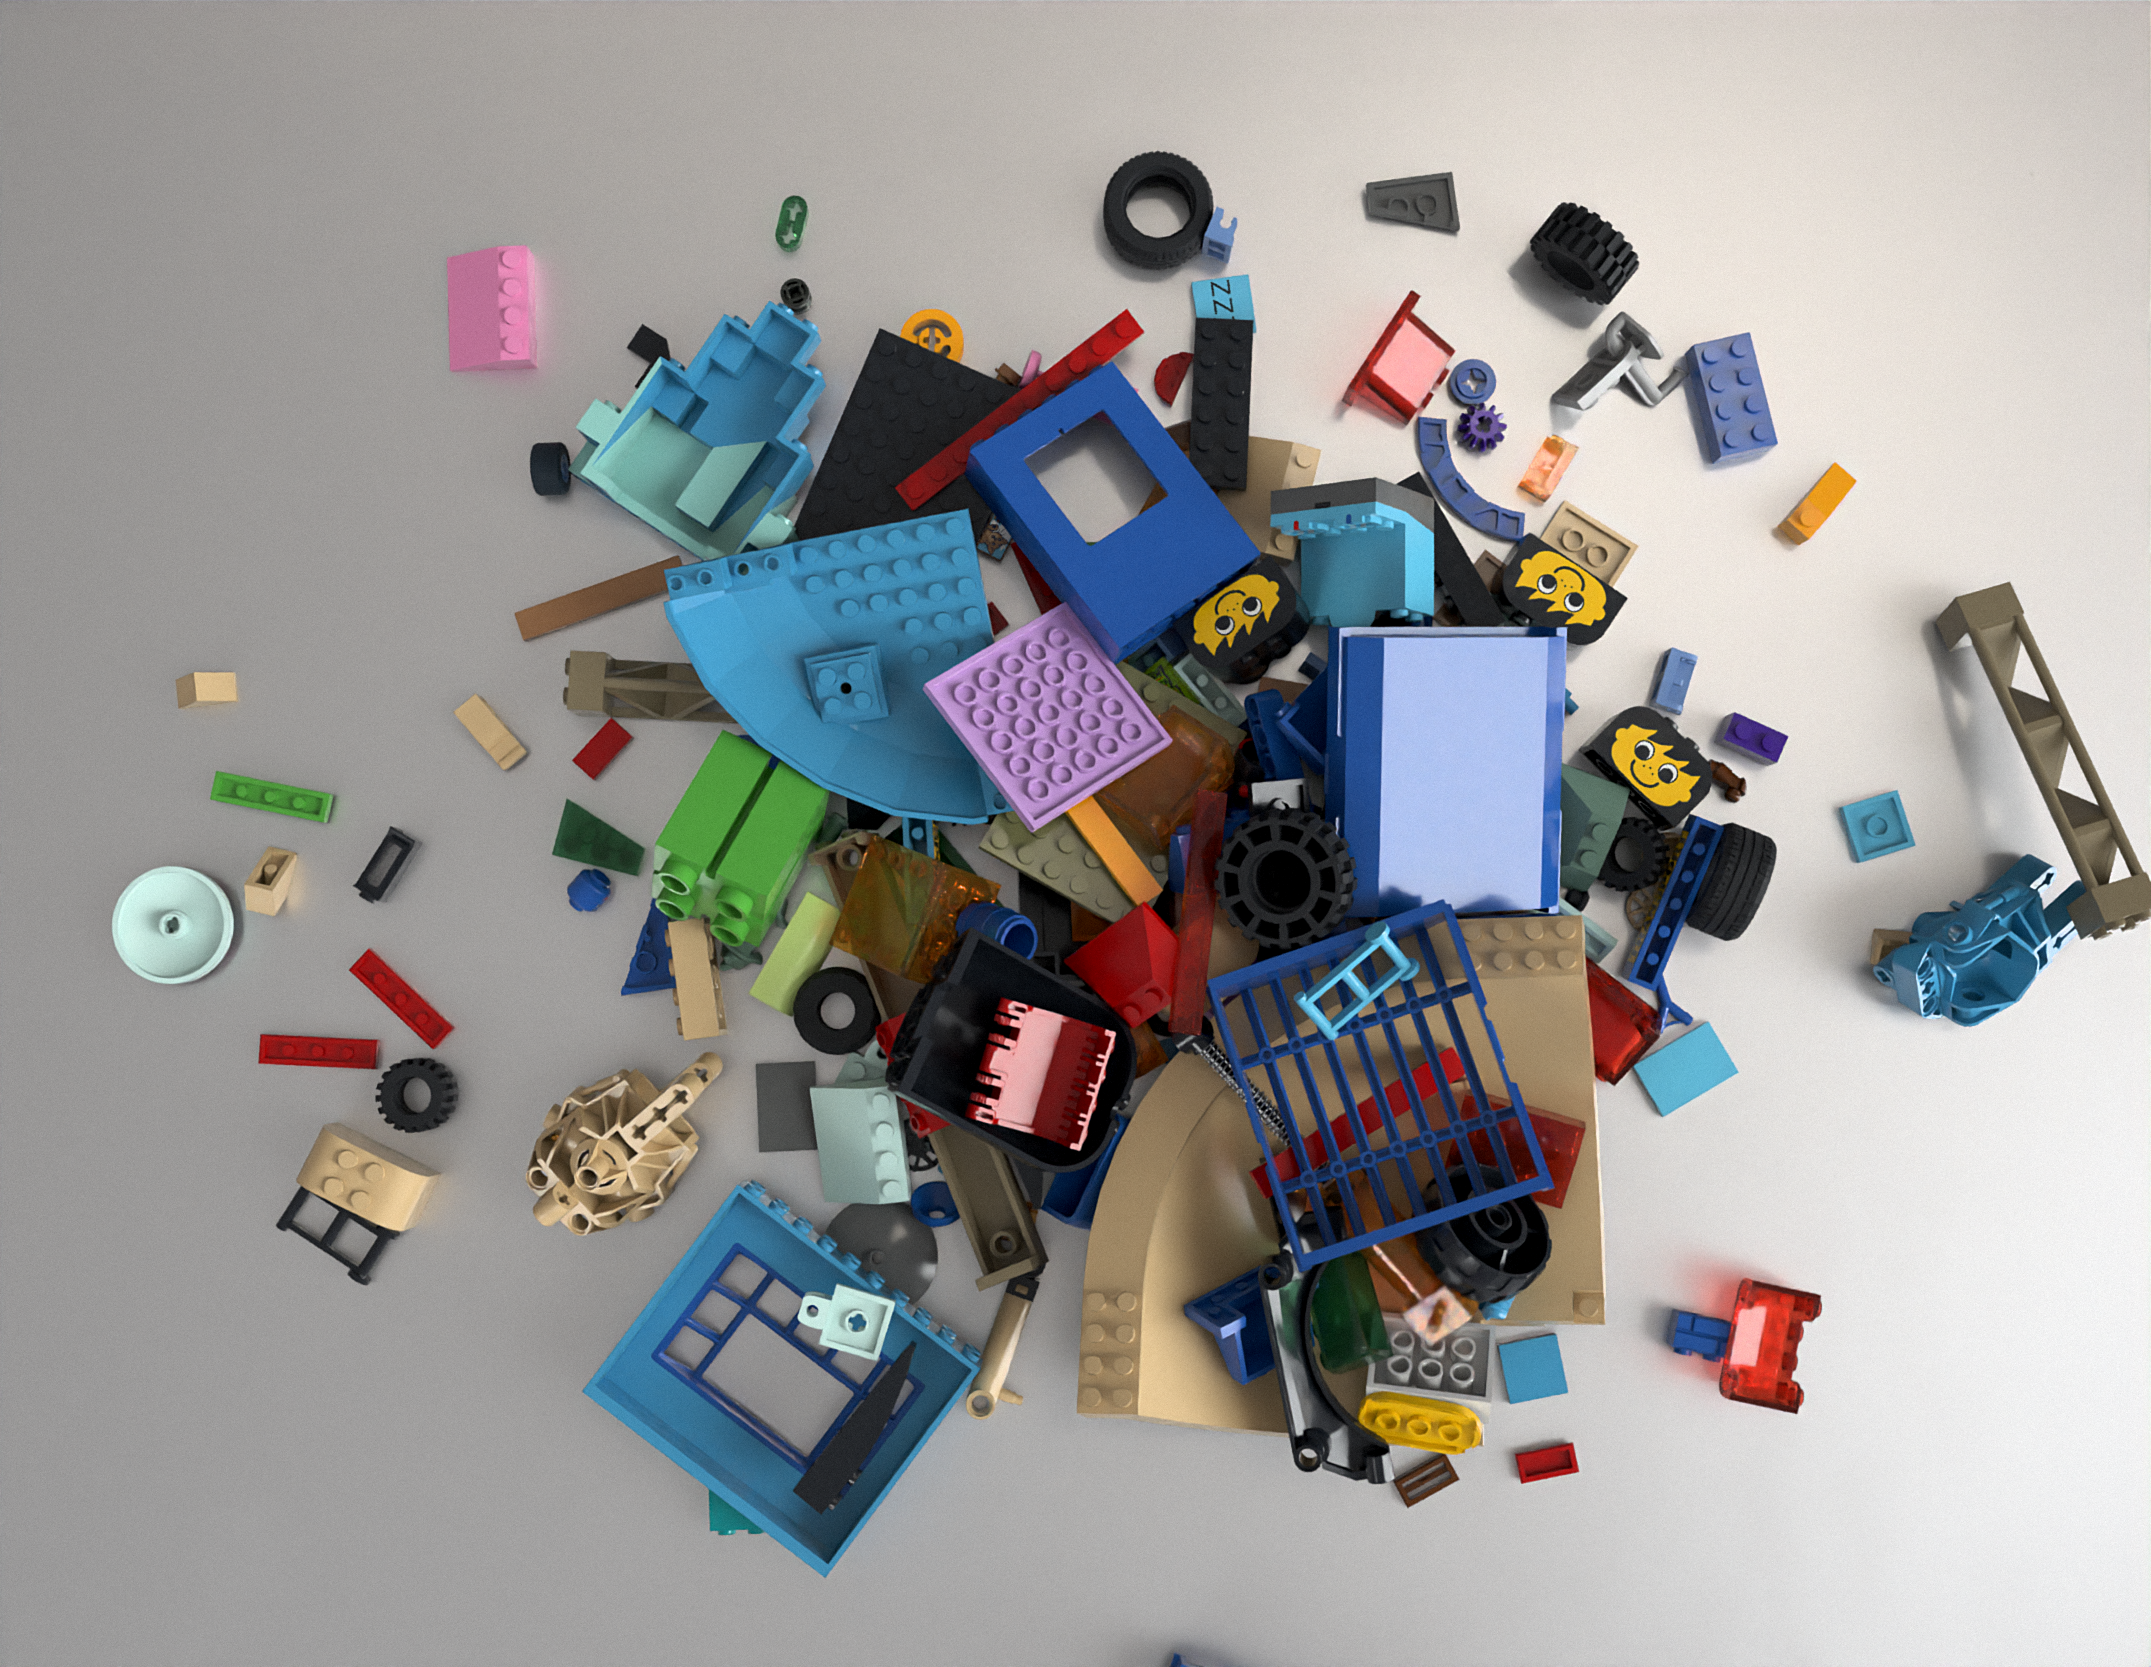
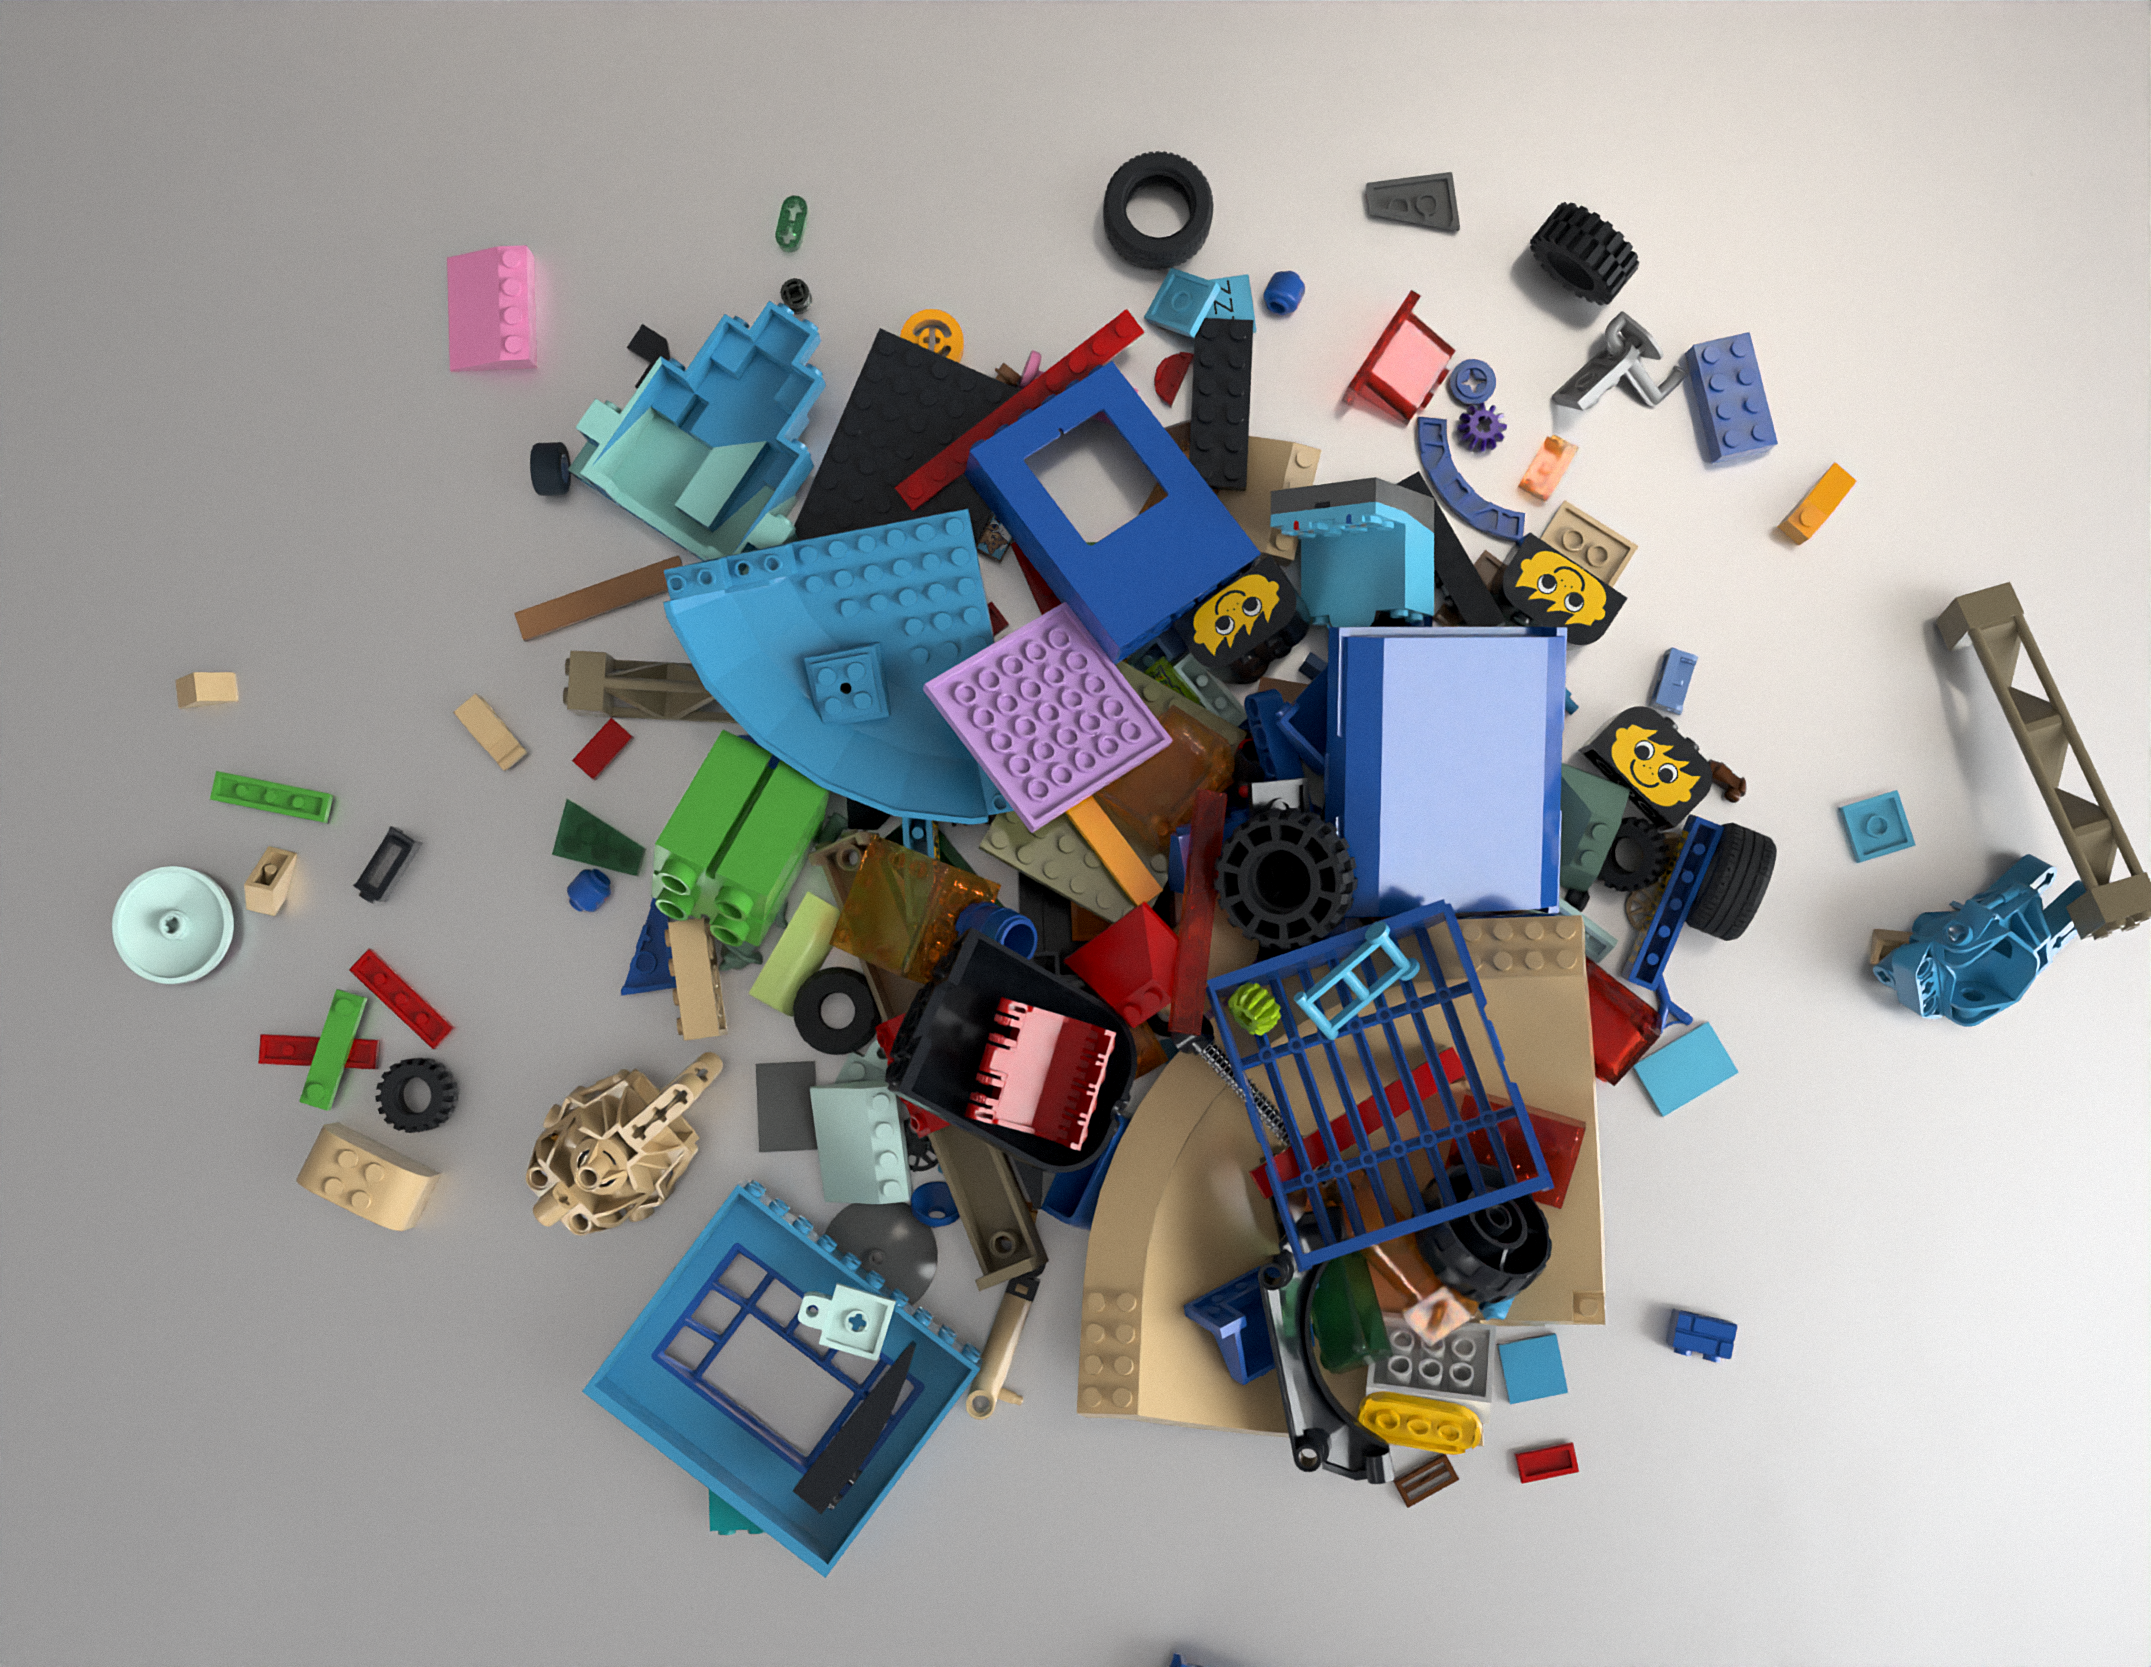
black piece [275,1186,400,1286] -> none
medium blue hinge [1202,207,1237,264] -> none
dark purple brick [1714,712,1789,766] -> none
clear red windscreen [1719,1278,1822,1414] -> none
none -> bright green plate [299,989,367,1111]
none -> medium azure tile [1144,268,1221,338]
none -> lime gear [1228,982,1281,1036]
none -> blue head [1263,271,1305,315]

